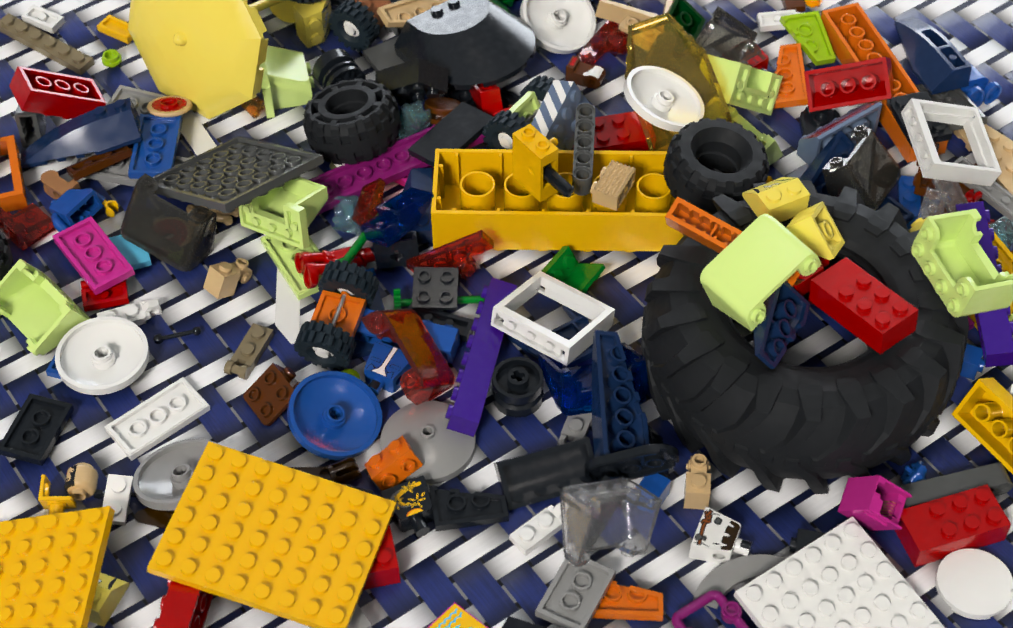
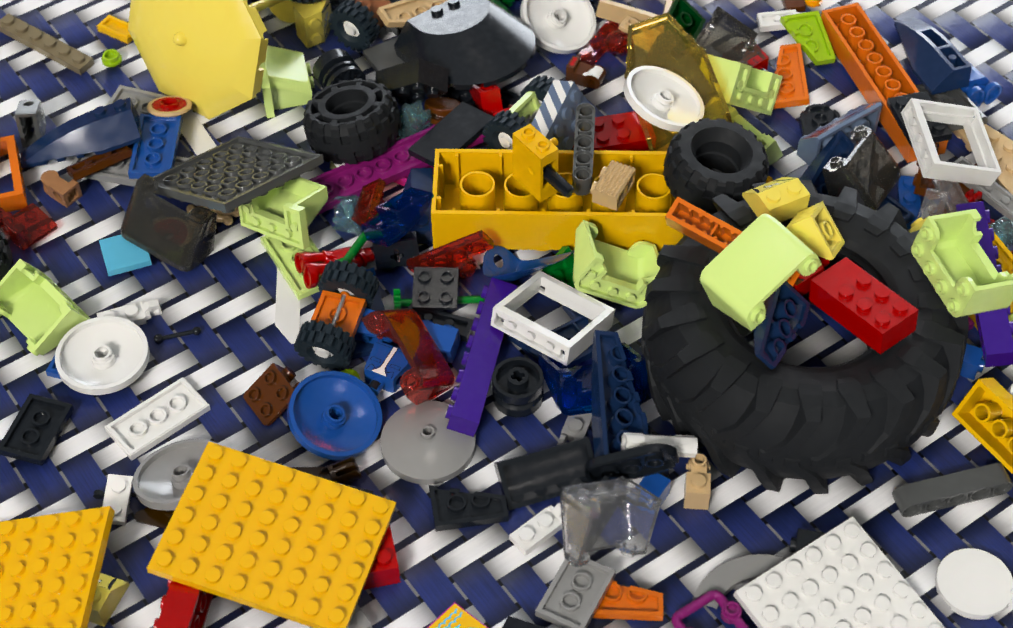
red brick [9,66,106,119] -> none
white plate [21,4,66,34] -> none
yellow bracket [38,474,77,515] -> none
blue torso [49,188,119,232] -> none
dark pink plate [52,216,135,295] -> none
tan head [64,463,99,500] -> none
red plate [81,279,130,312] -> none
tan brick [203,258,252,299] -> none
dark tan plate [224,323,274,380] -> none
clear orange plate [241,96,265,118] -> none
orange bracket [364,435,423,491] -> none
black torso [380,476,434,537] -> none
white torso [689,507,752,564] -> none
red slope [804,57,893,112] -> none
dark pink piece [838,474,912,531] -> none
red brick [895,484,1011,567] -> none
blue piece [900,461,927,485] -> none
none -> blue piece [483,245,574,283]
none -> yellowish green windscreen [573,220,660,309]
none -> white axle [621,432,698,458]

